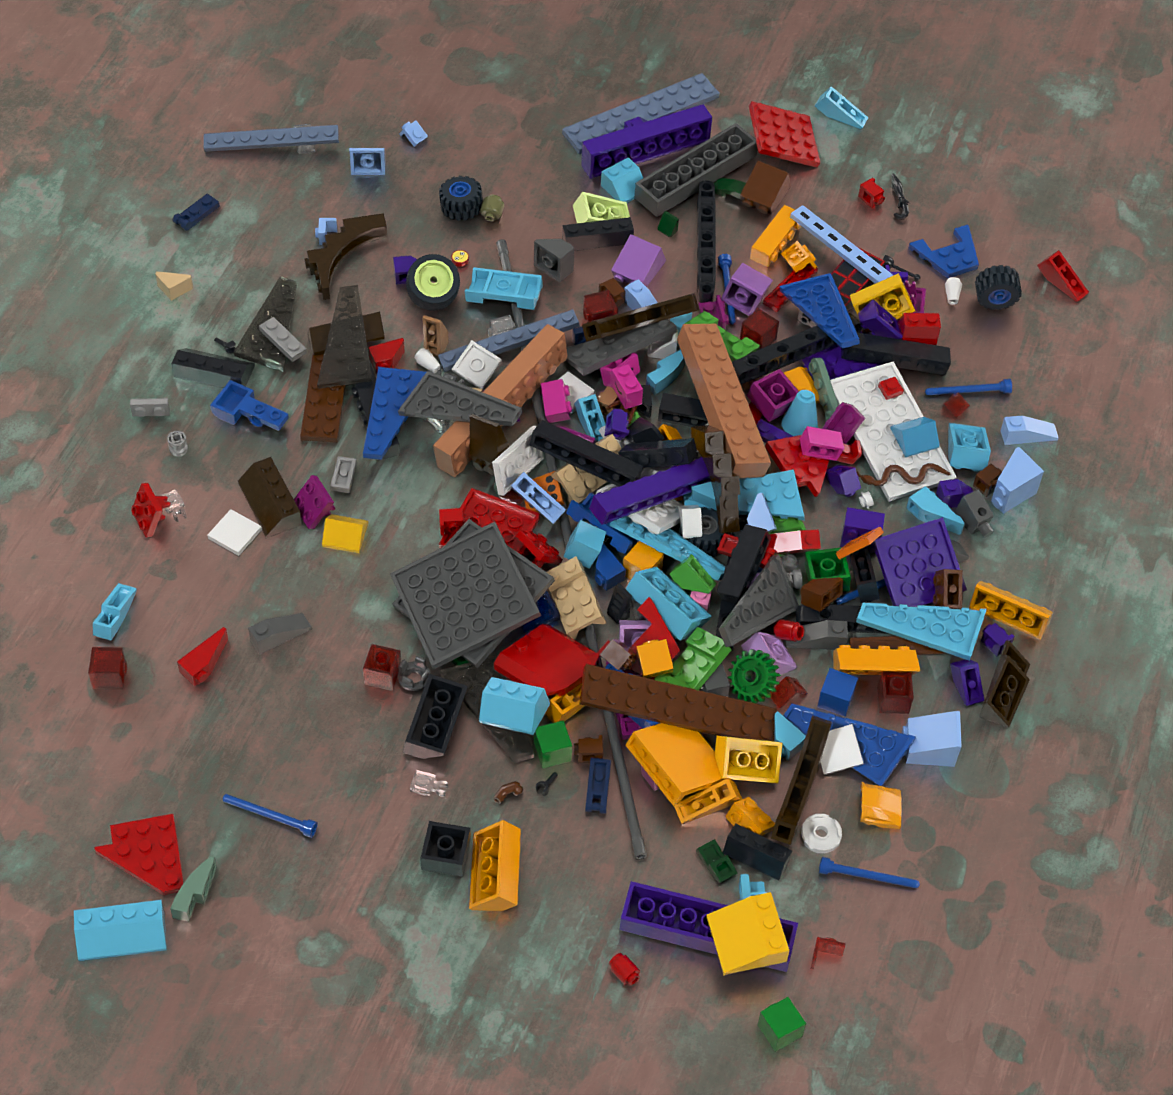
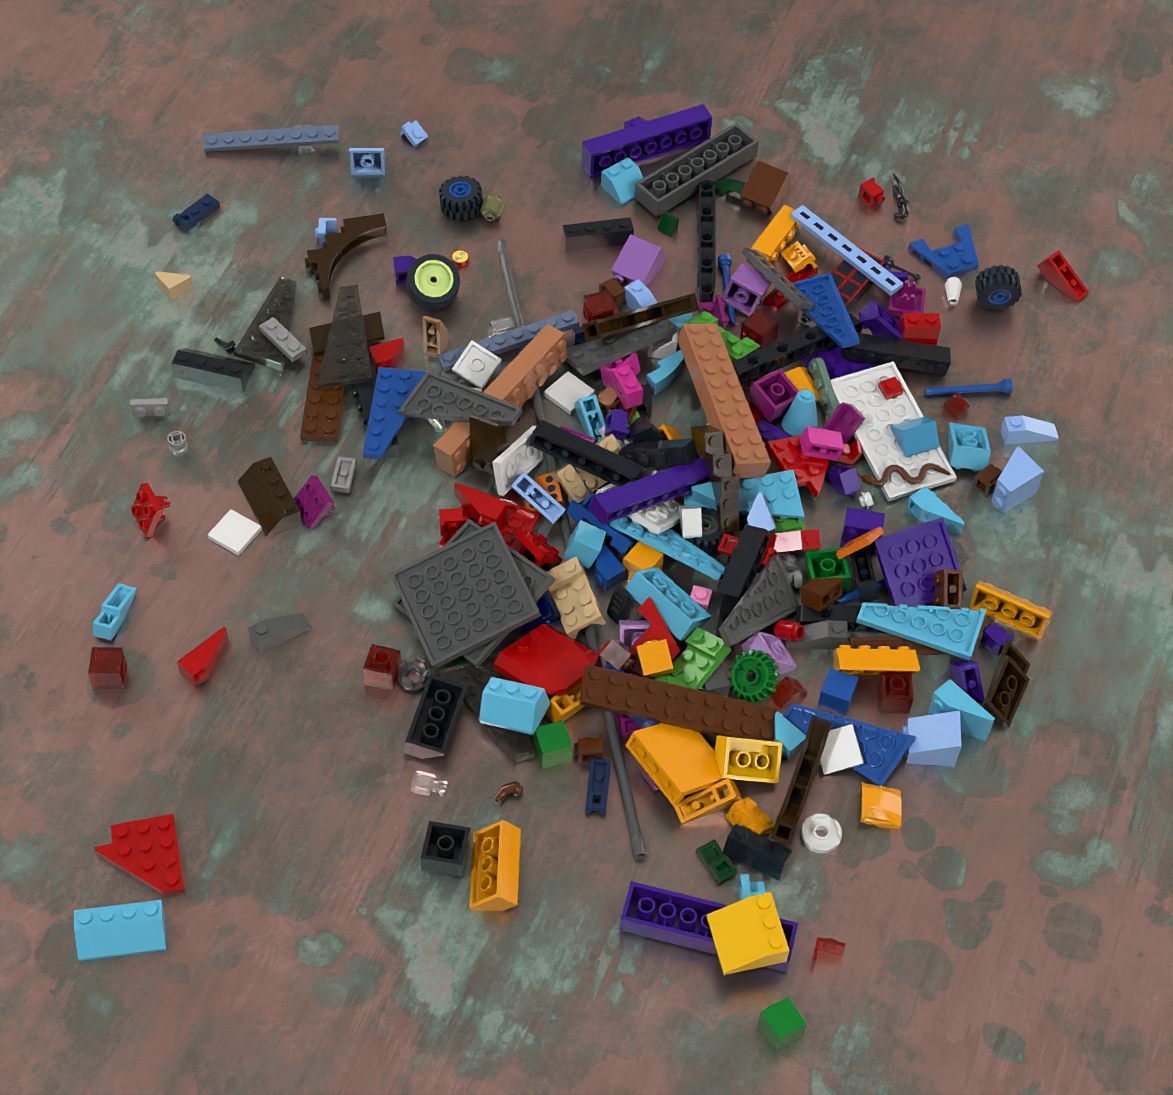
clear plate [161,489,186,522] -> none
sand green slope [170,856,217,922] -> none
blue plate [210,380,289,431] -> none
blue piece [223,794,318,838] -> none
yellow slope [322,514,369,553] -> none
white cone [414,348,441,373] -> none
medium azure piece [465,267,543,310] -> none
dark grey slope [534,239,575,283] -> none
black hand [536,772,558,796] -> none
dark pink brick [541,379,572,423] -> none
sand blue plate [562,73,720,154] -> none
yellowish green slope [573,192,630,223] -> none
red brick [609,953,640,985] -> none
black brick [658,393,708,427] -> none
bright green slope [670,554,717,593] -> none
red plate [749,101,820,168] -> none
medium azure slope [815,86,868,129] -> none
blue piece [819,857,920,888] -> none
yellow slope [850,273,915,333] -> none
dark purple slope [936,479,973,508] -> none
dark grey torso [954,489,994,538] -> none
none -> red slope [454,482,507,528]
none -> dark grey plate [741,248,814,311]
none -> medium azure slope [927,679,995,741]

